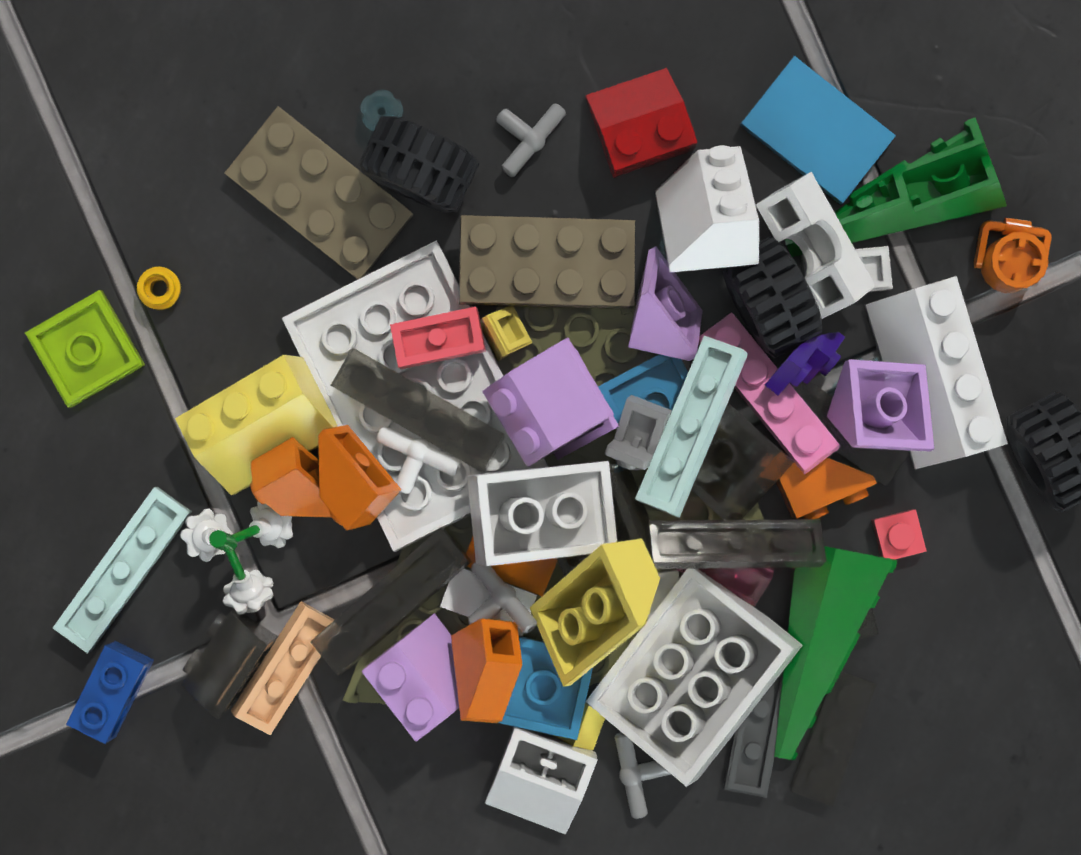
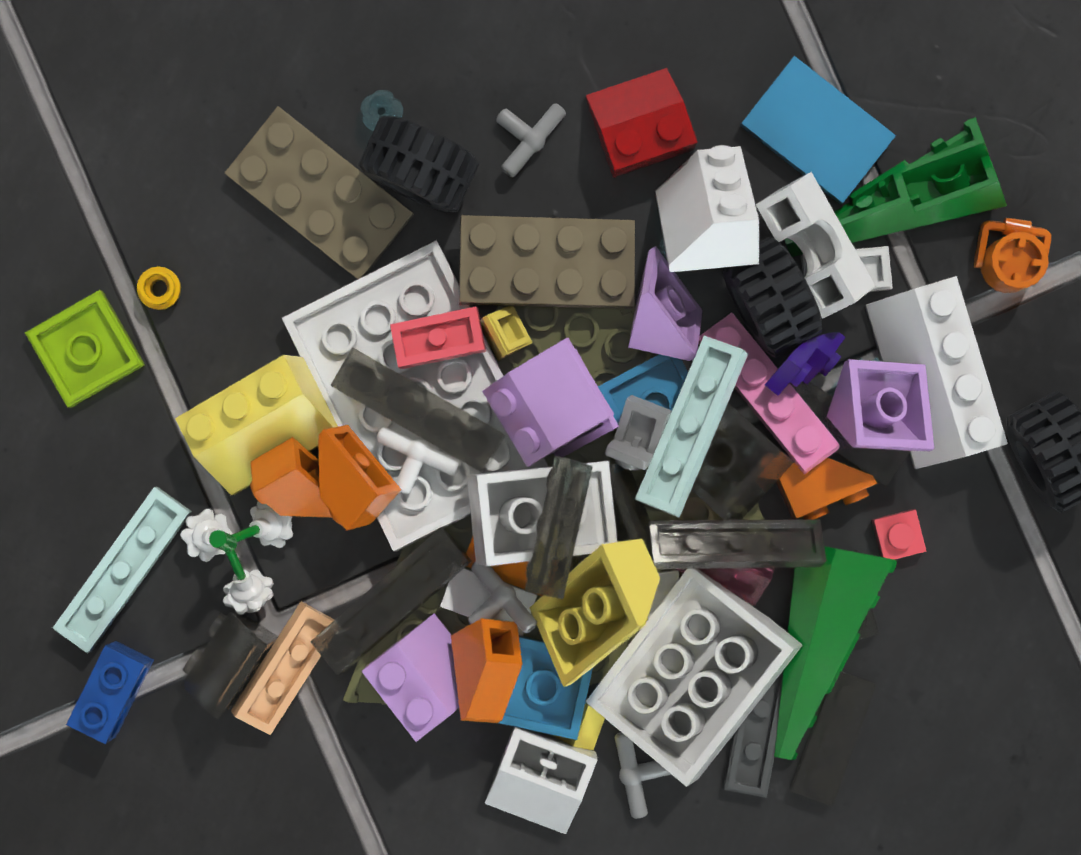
none -> clear smoke plate [525,456,593,599]

